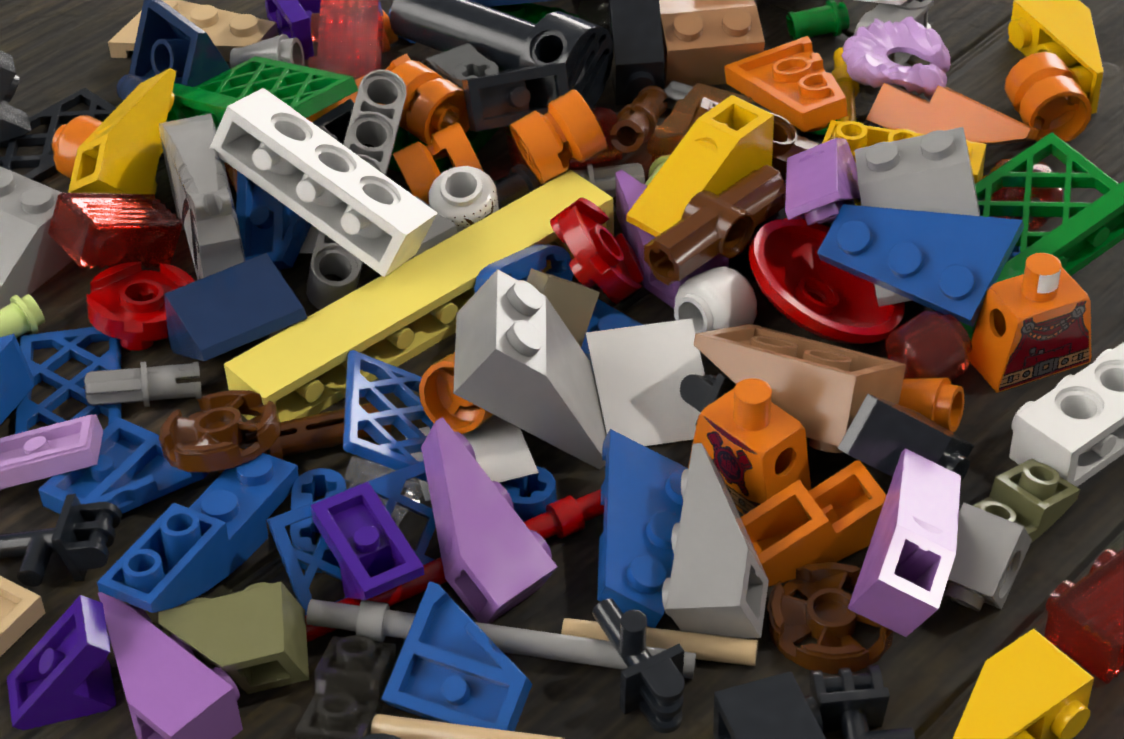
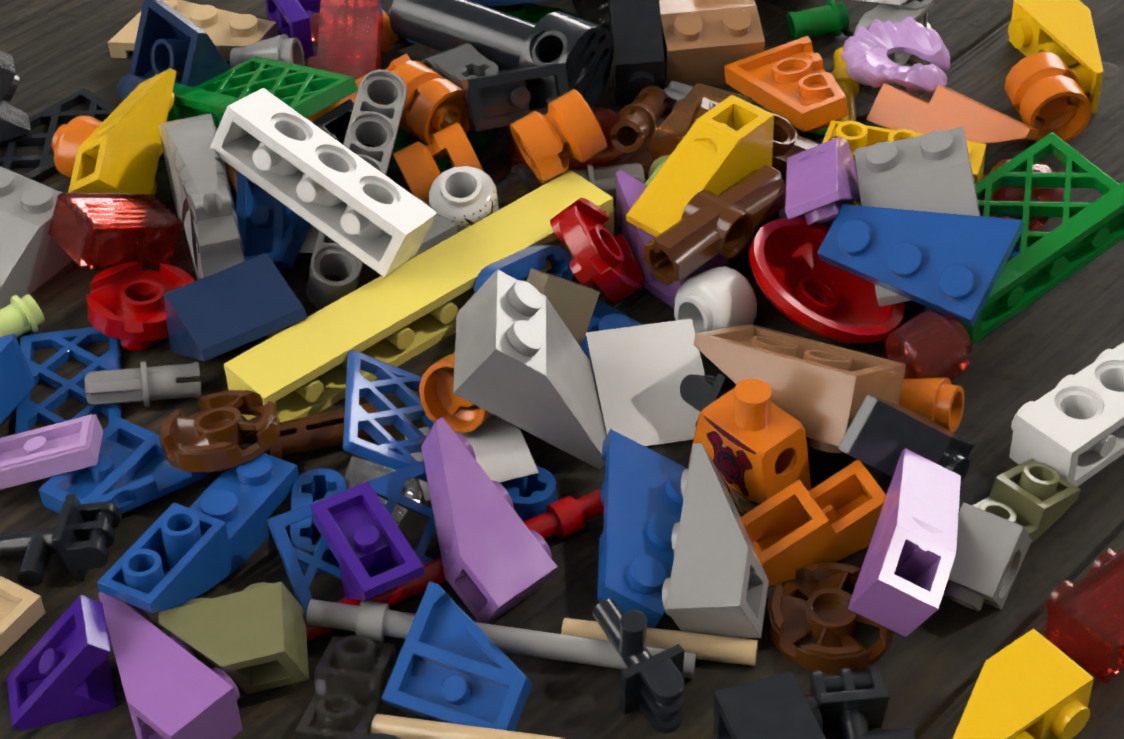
torso [967,253,1091,393] -> none

